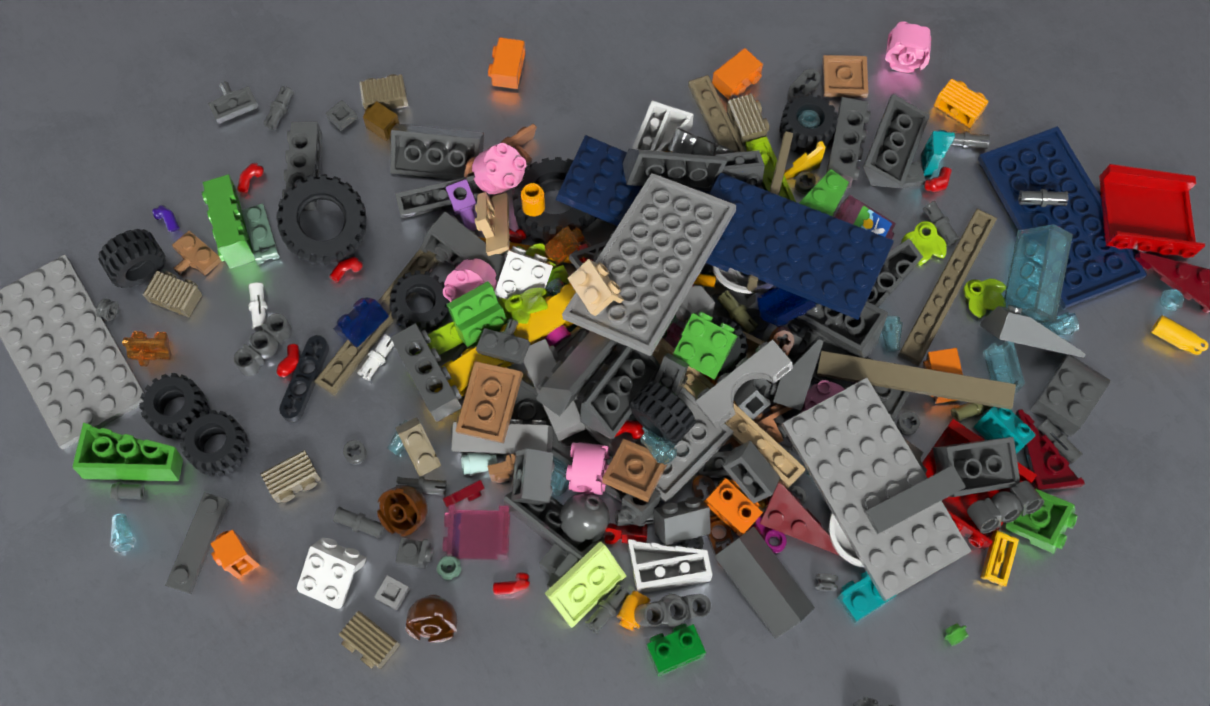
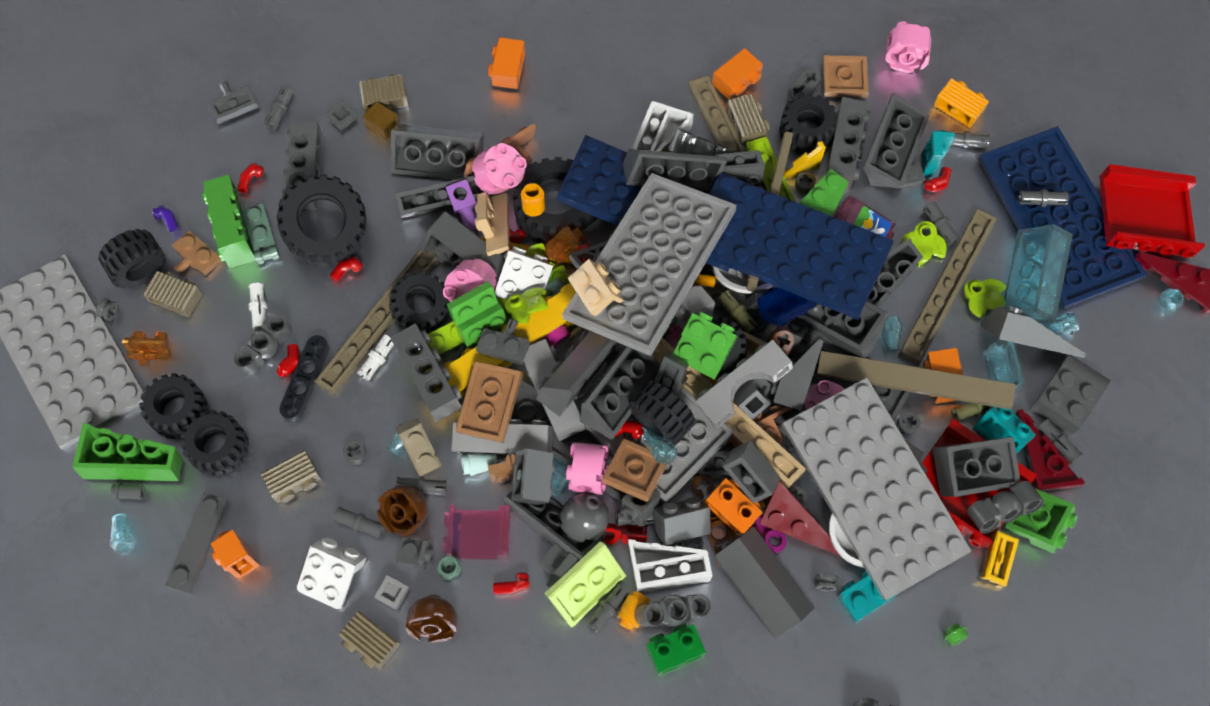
clear blue bracket [333,297,389,347] -> none
dark red plate [443,480,485,507] -> none
clear light blue cone [798,110,820,129] -> none
dark grey tile [865,465,966,534] -> none
yellow piece [1151,315,1209,355] -> none

